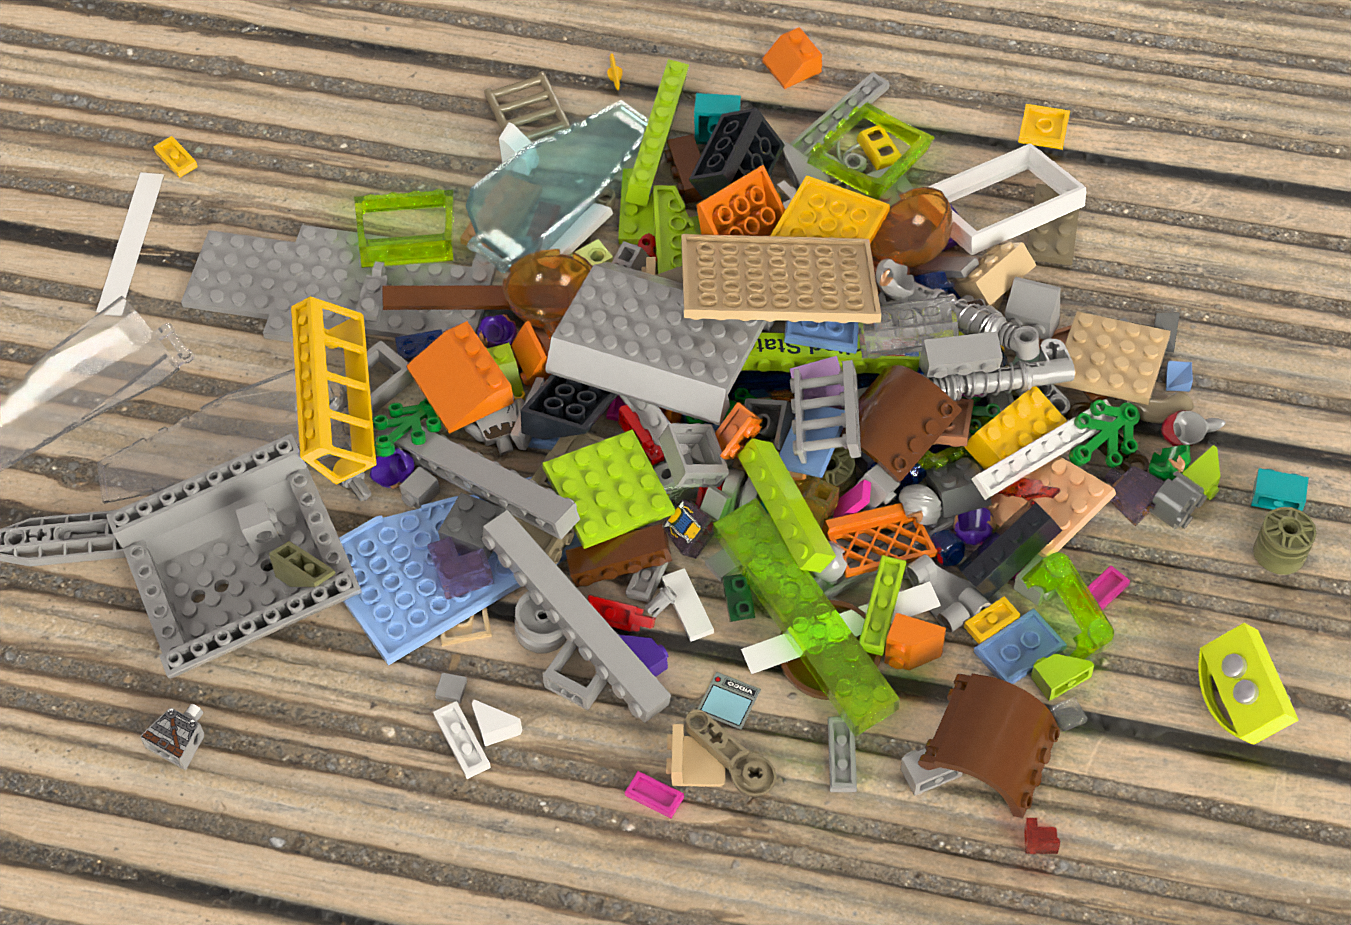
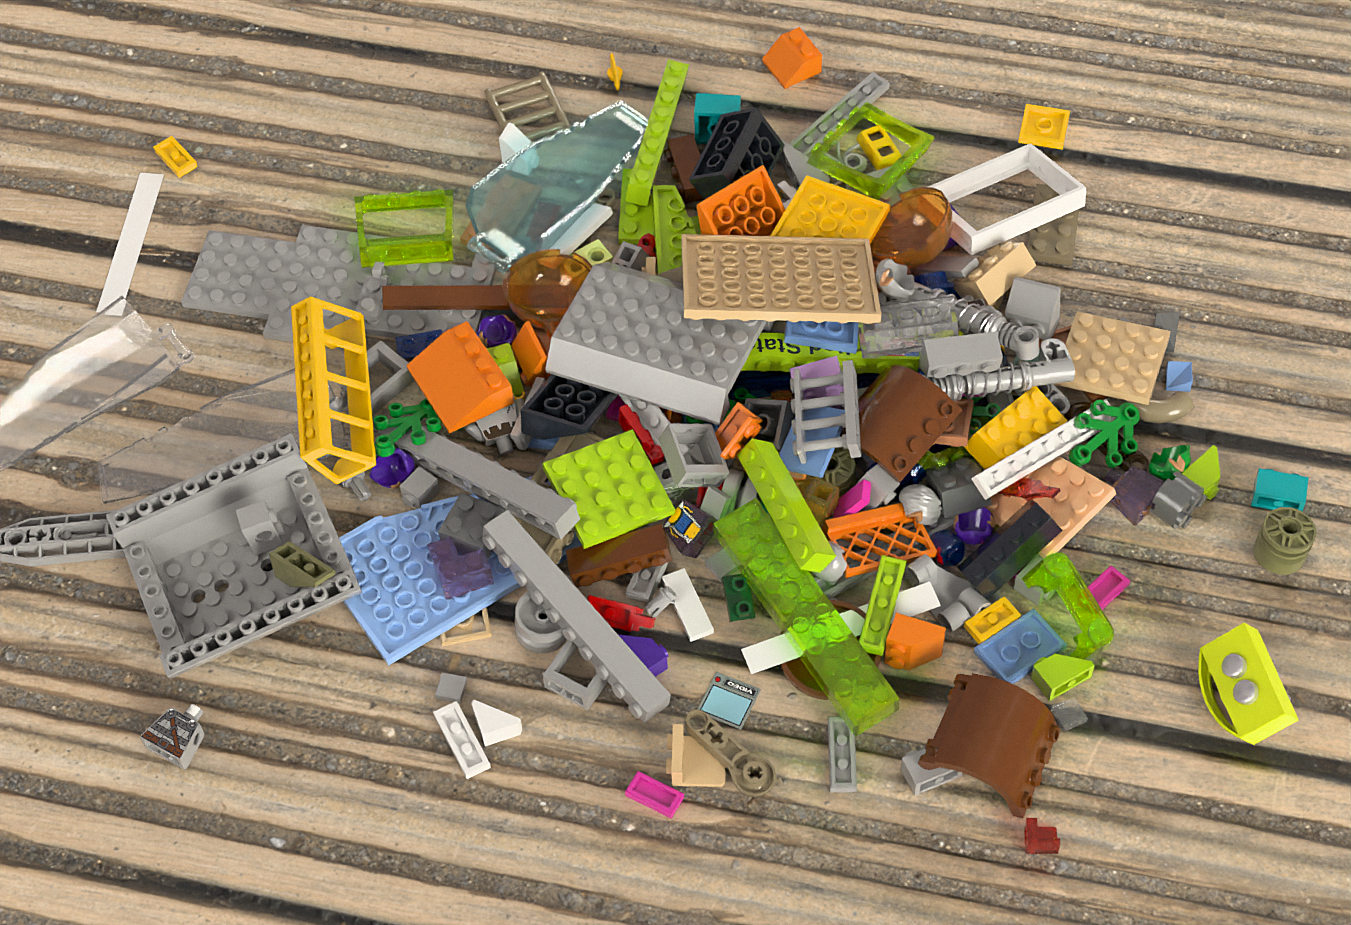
light grey hair [1162,410,1226,446] -> none

